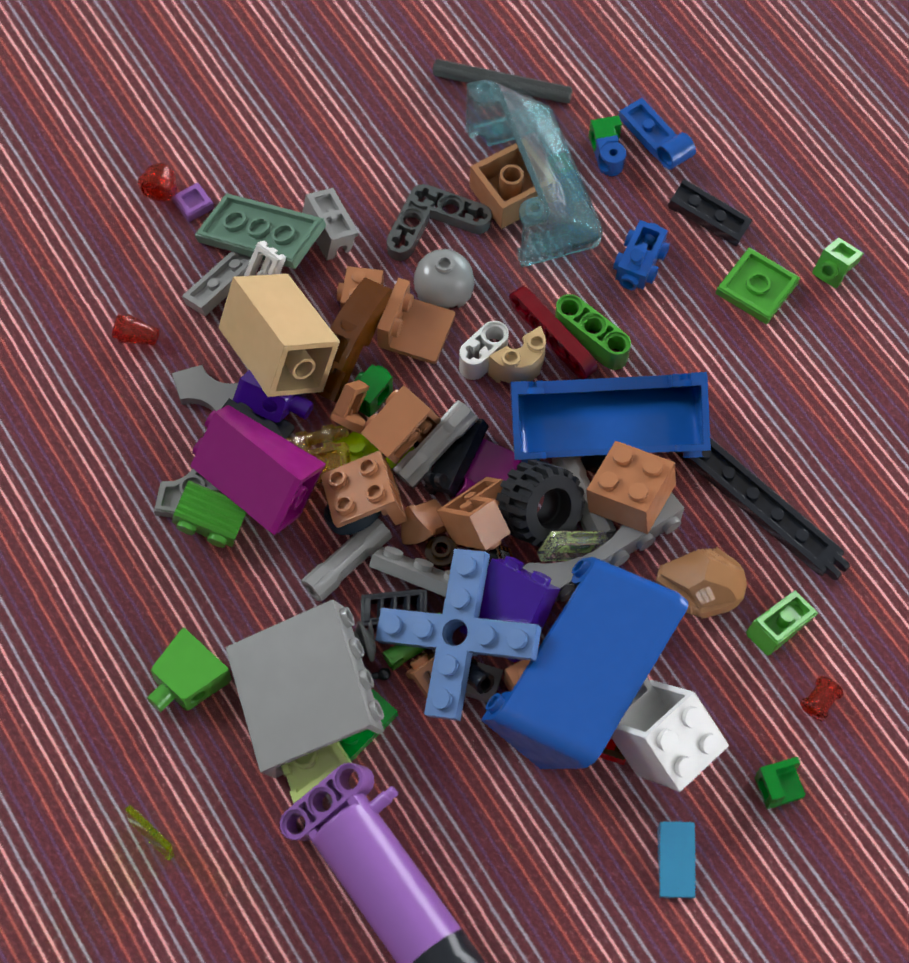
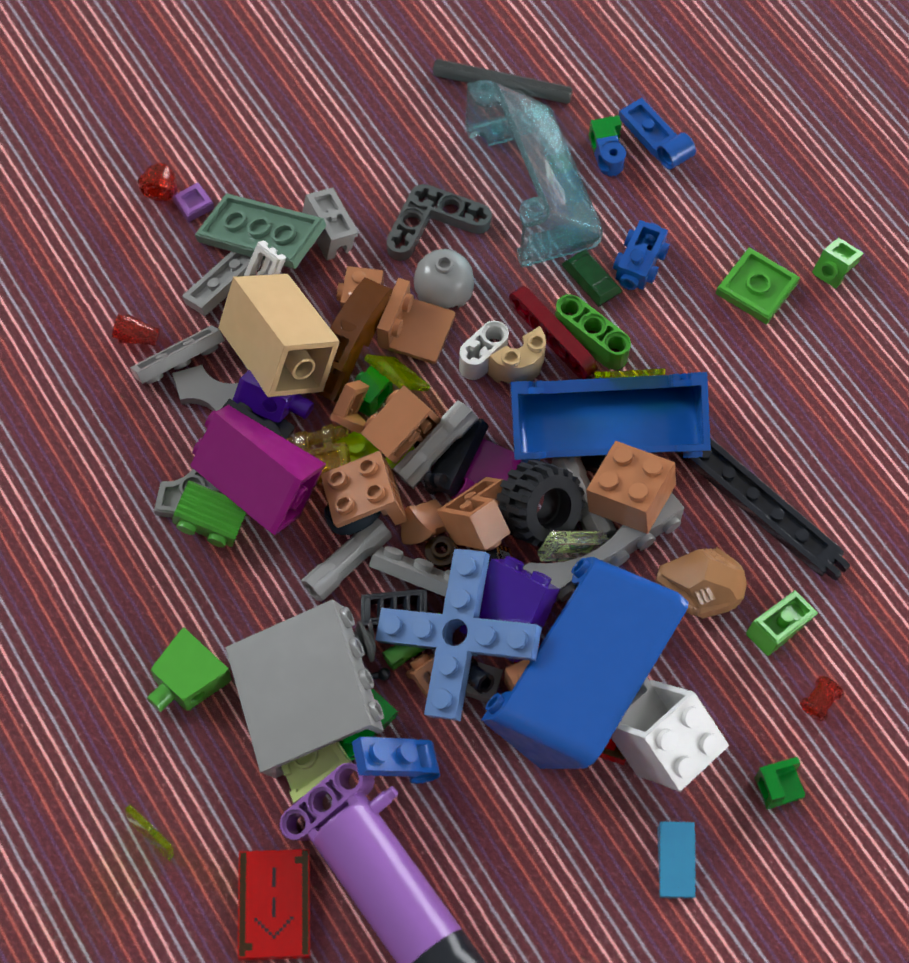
nougat brick [469,141,553,229] -> none
black hinge [667,179,753,246] -> none
none -> light grey plate [130,325,225,384]
none -> red tile [238,849,311,961]
none -> blue plate [352,737,440,784]
none -> clear neon green piece [364,354,431,391]
none -> dark green tile [562,249,623,307]
none -> clear neon green piece [594,368,666,378]

